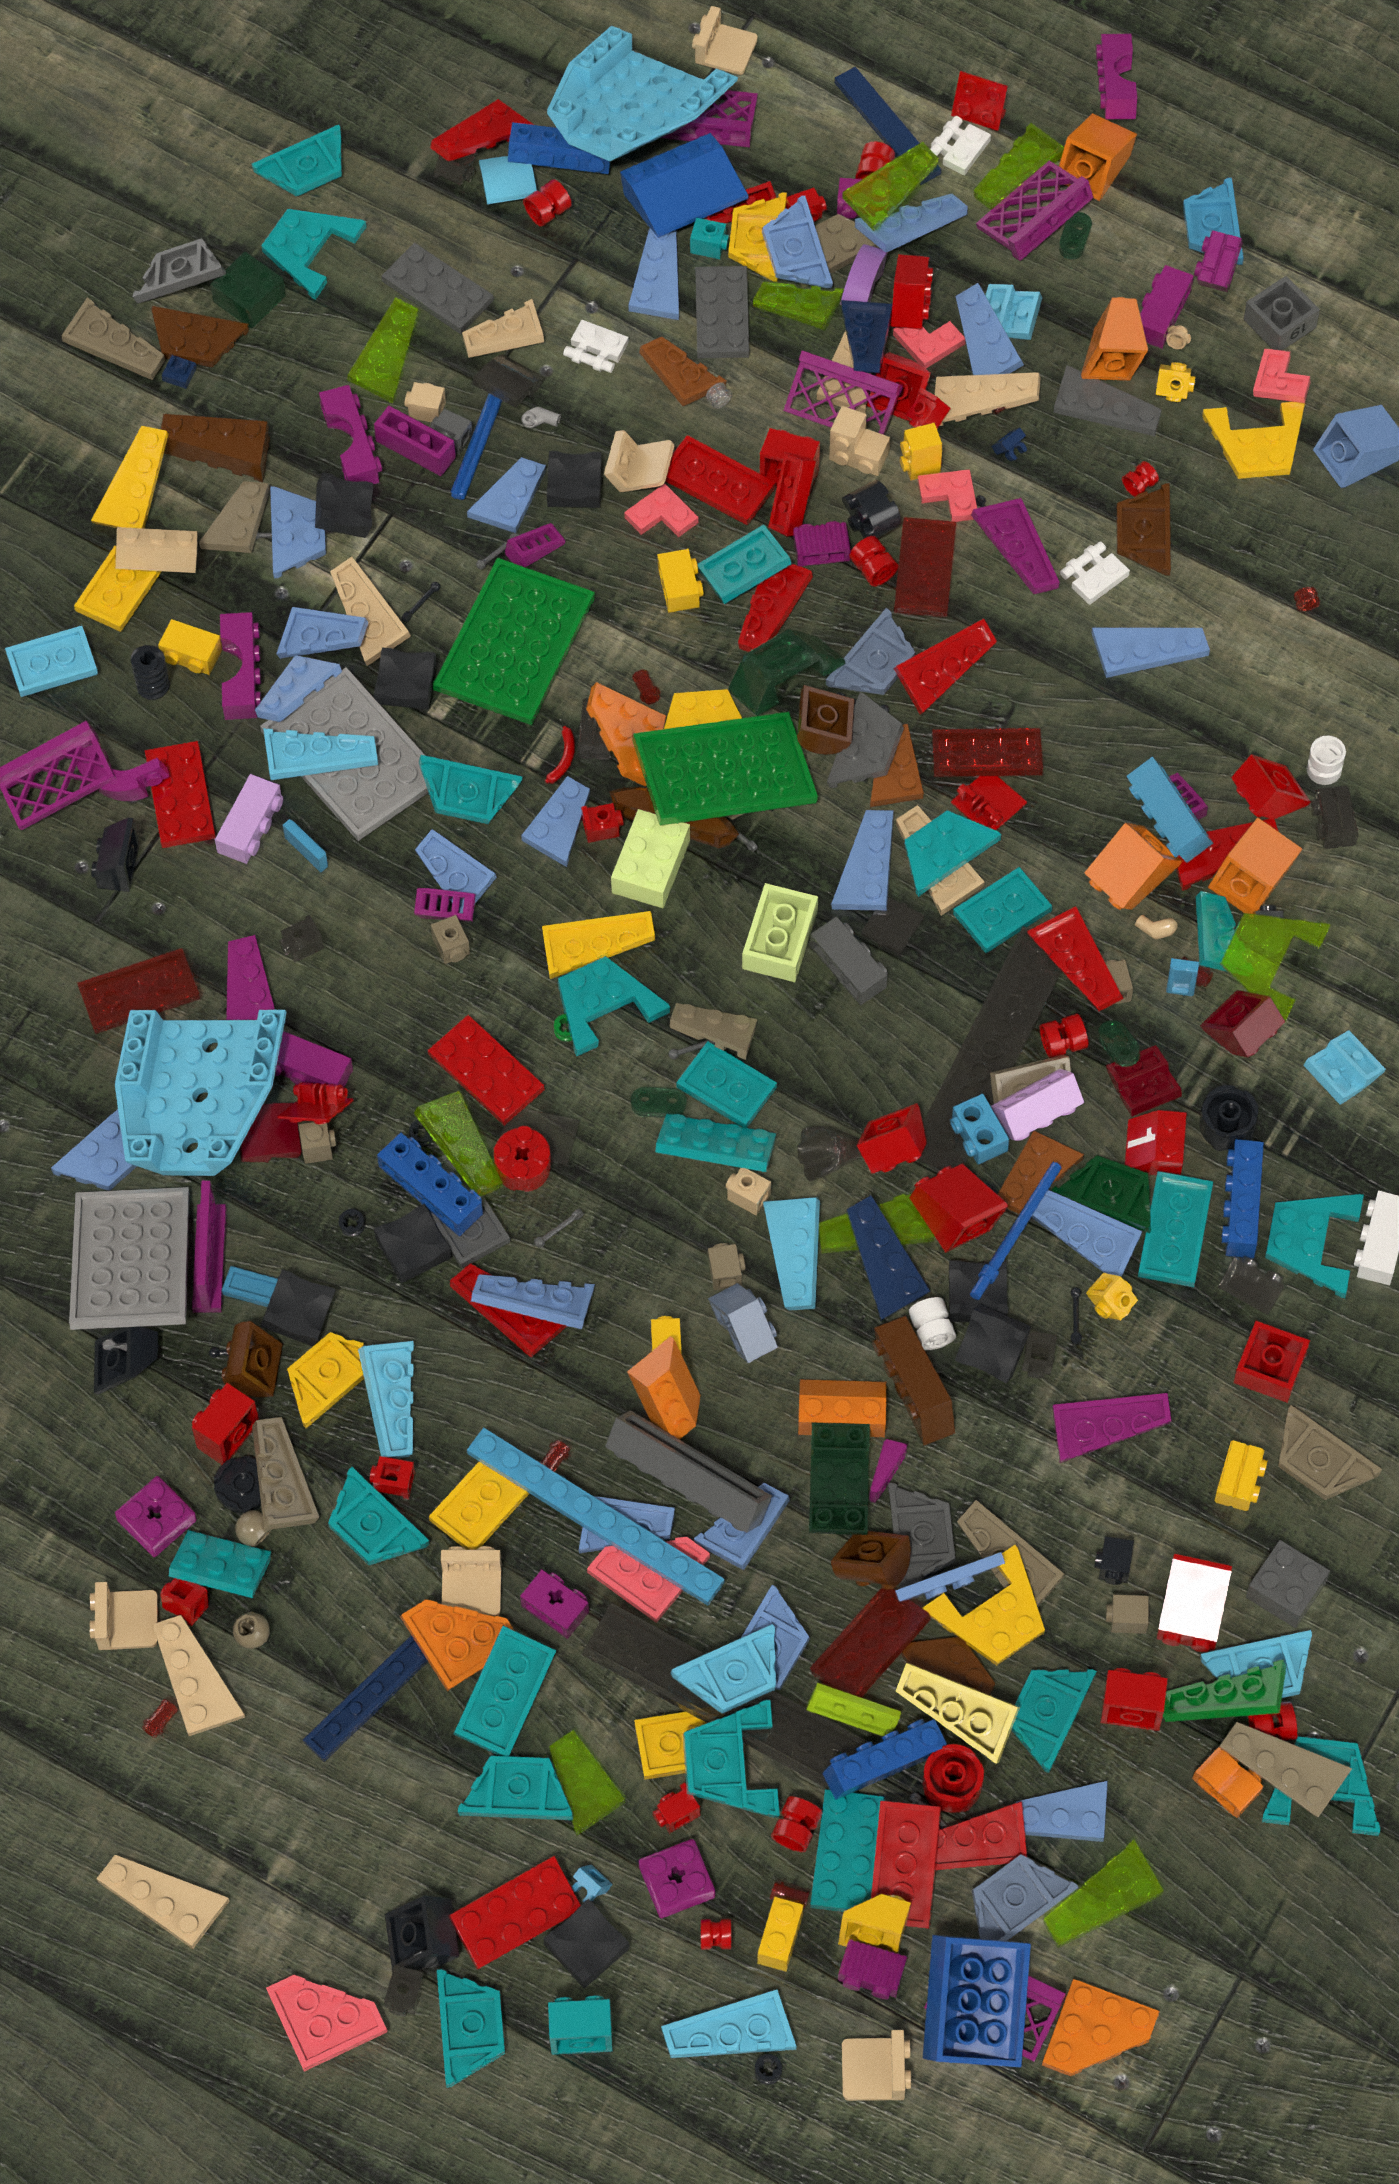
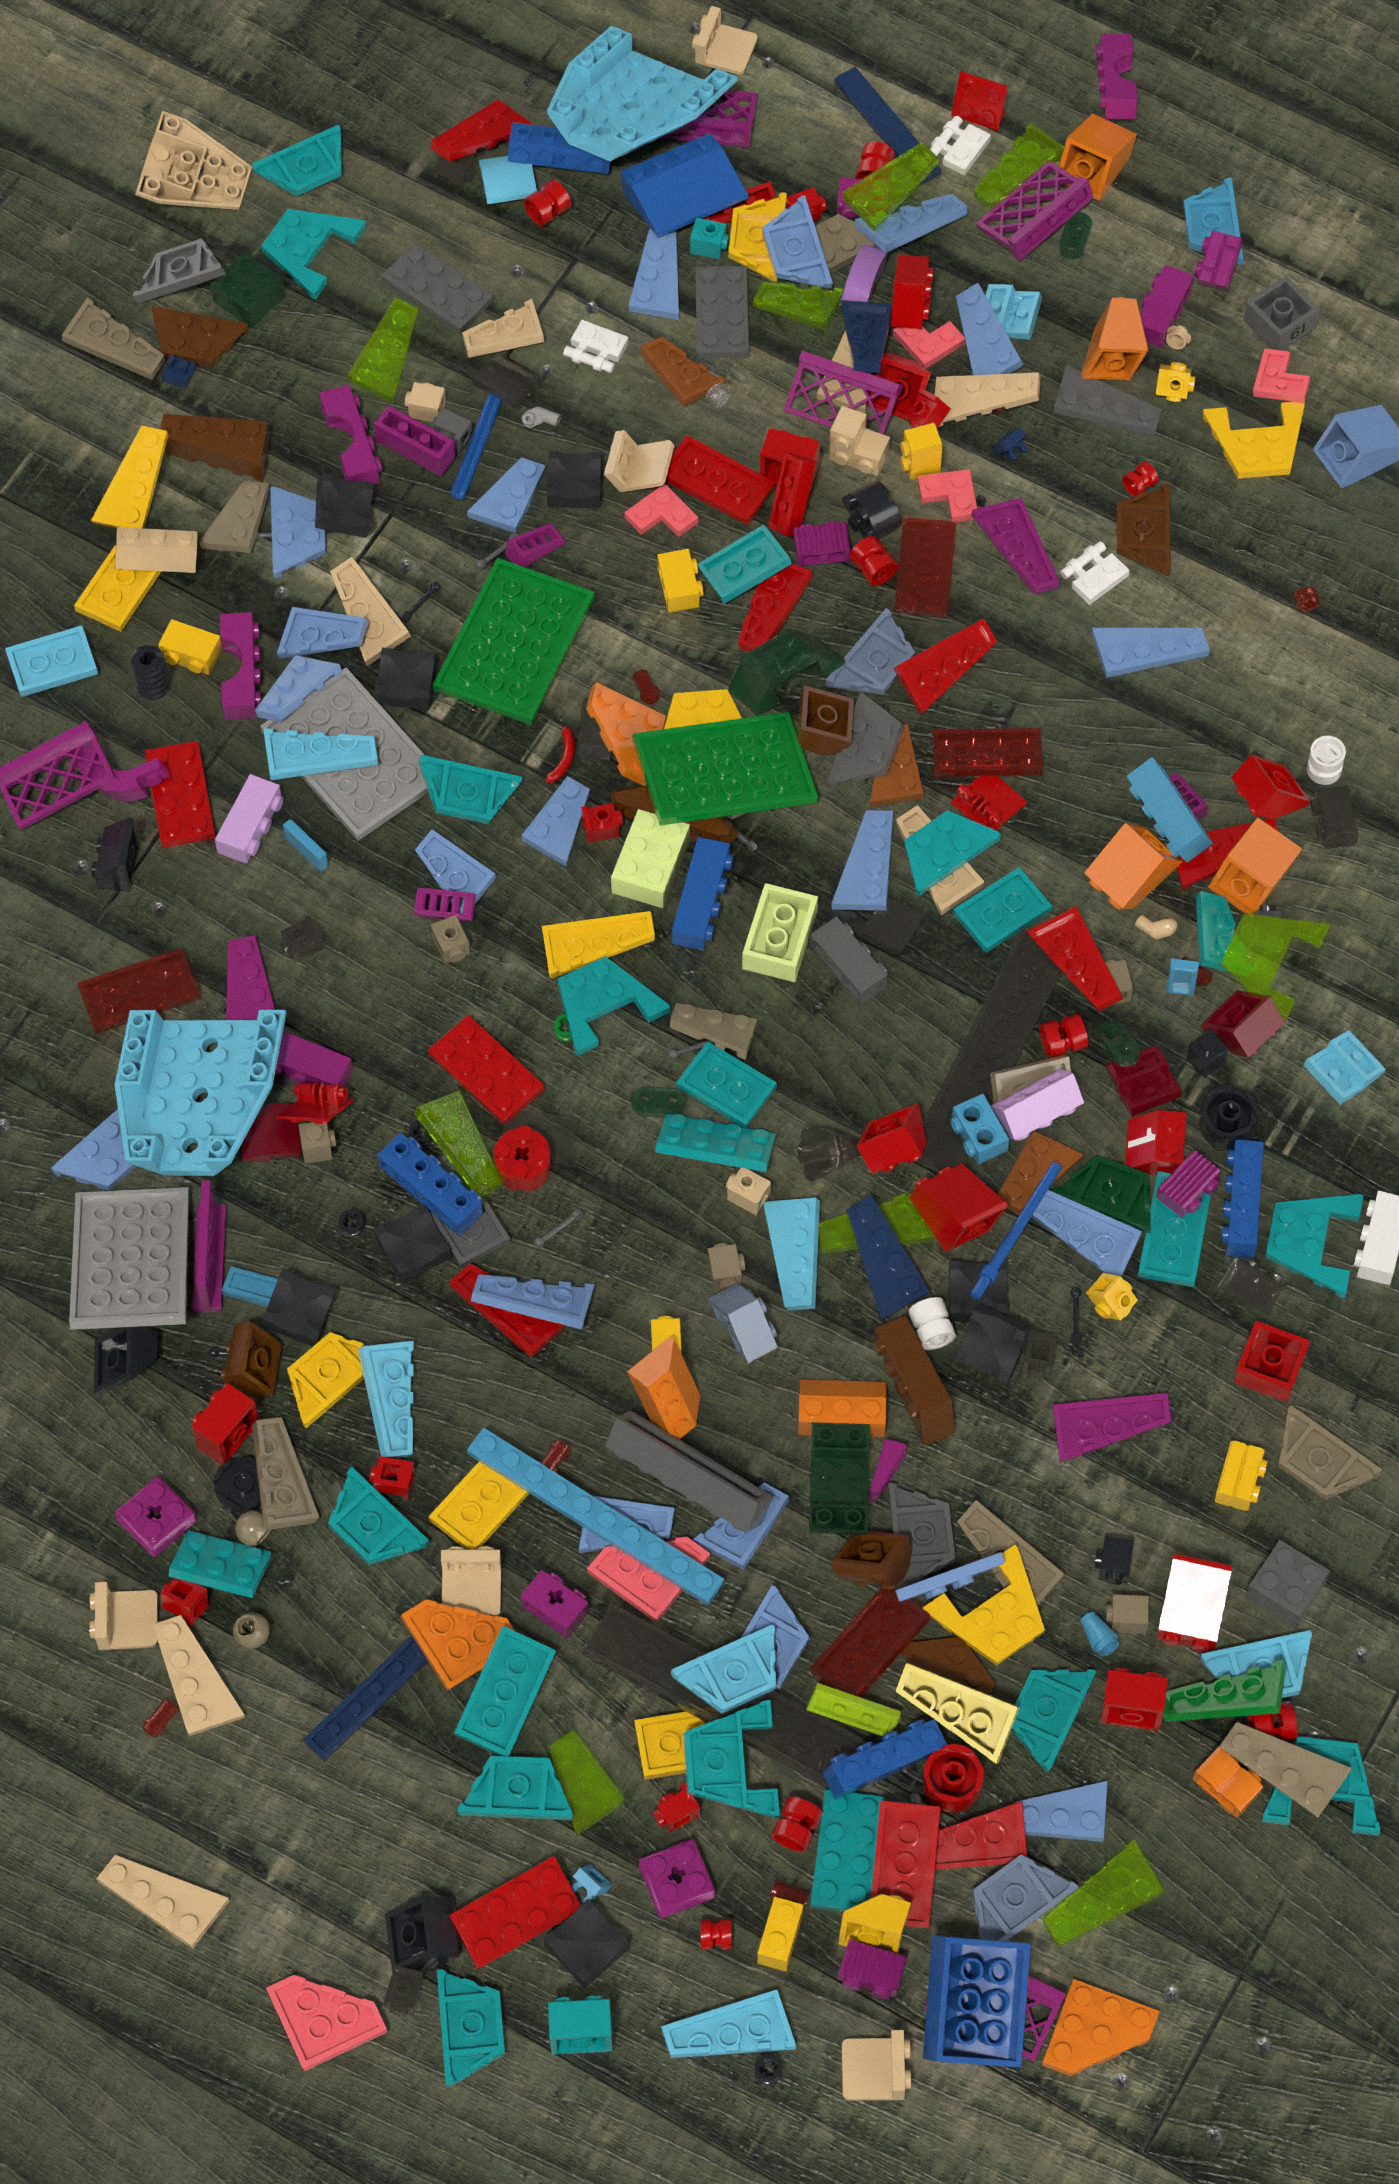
none -> tan wedge [135,111,252,210]
none -> blue brick [672,837,734,951]
none -> dark azure cone [1080,1612,1119,1657]
none -> magenta brick [1156,1150,1220,1218]
none -> black brick [1186,1029,1228,1079]

